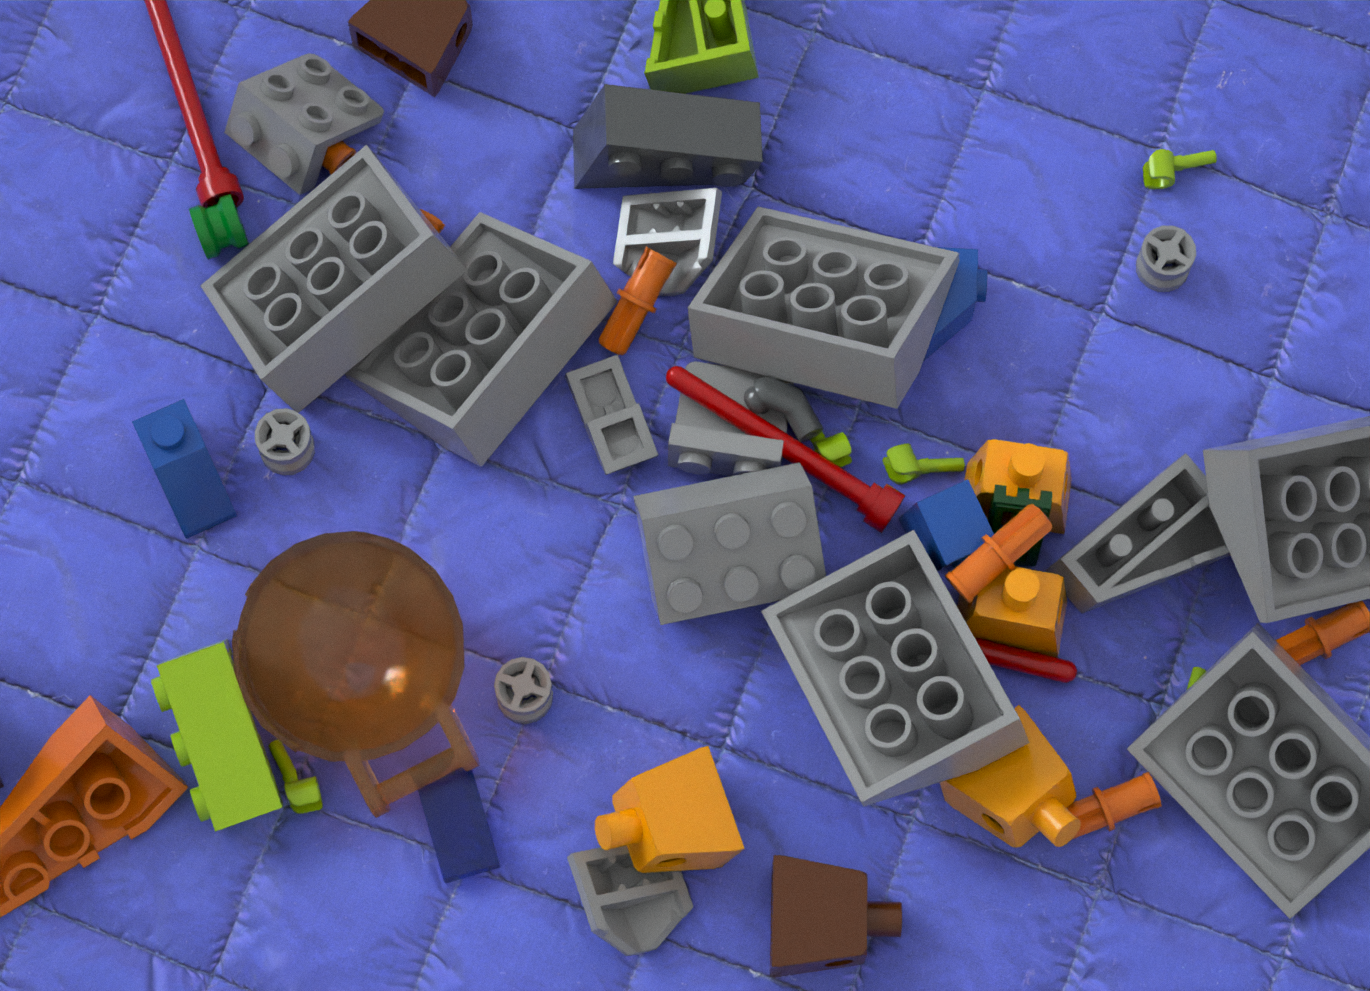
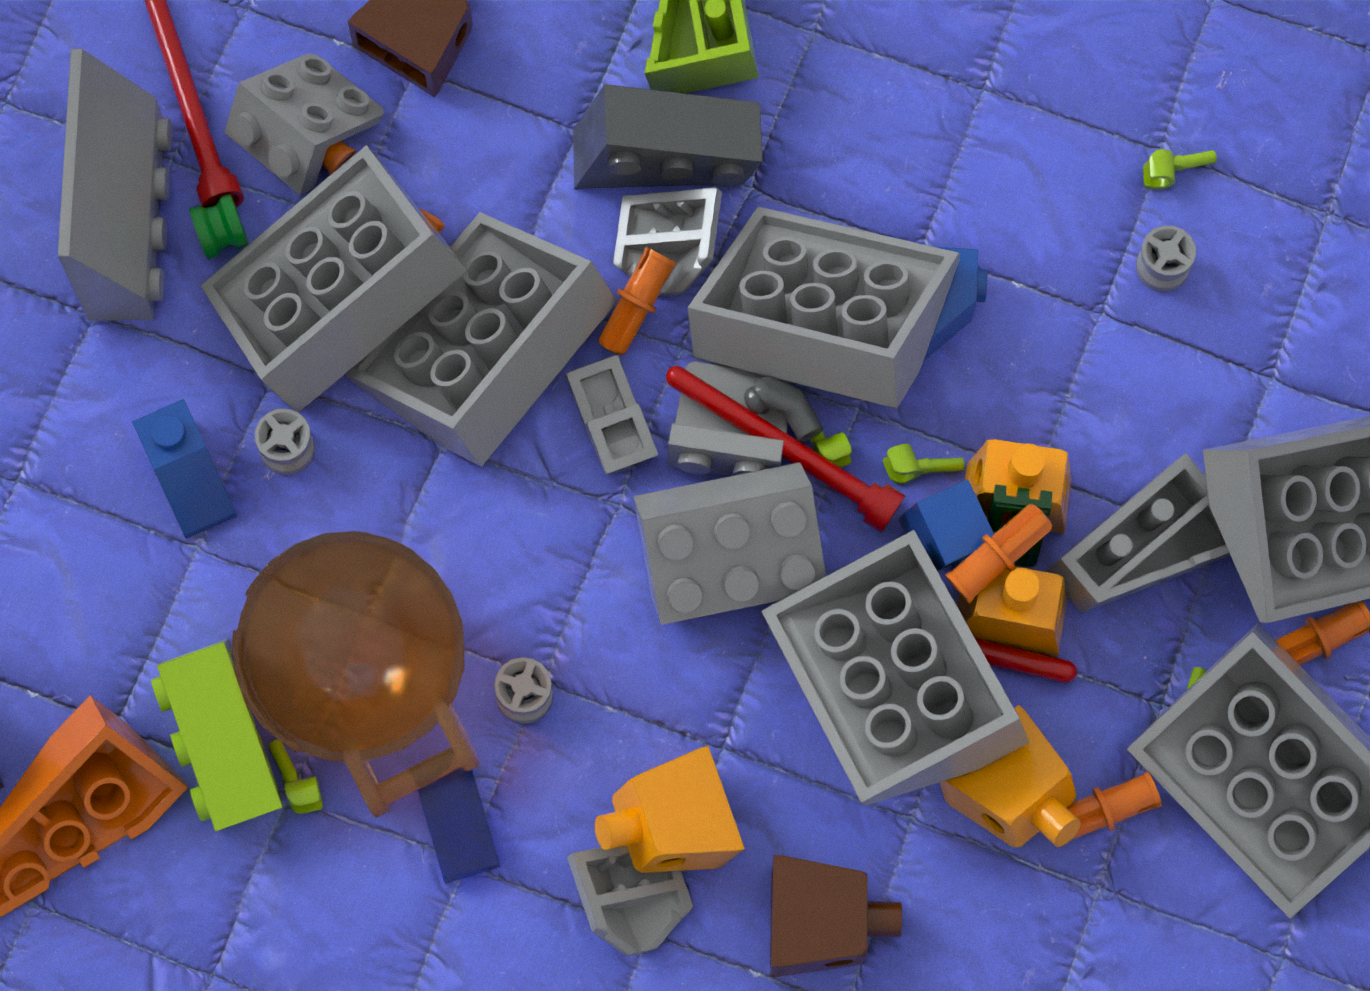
none -> light grey slope [58,49,172,320]

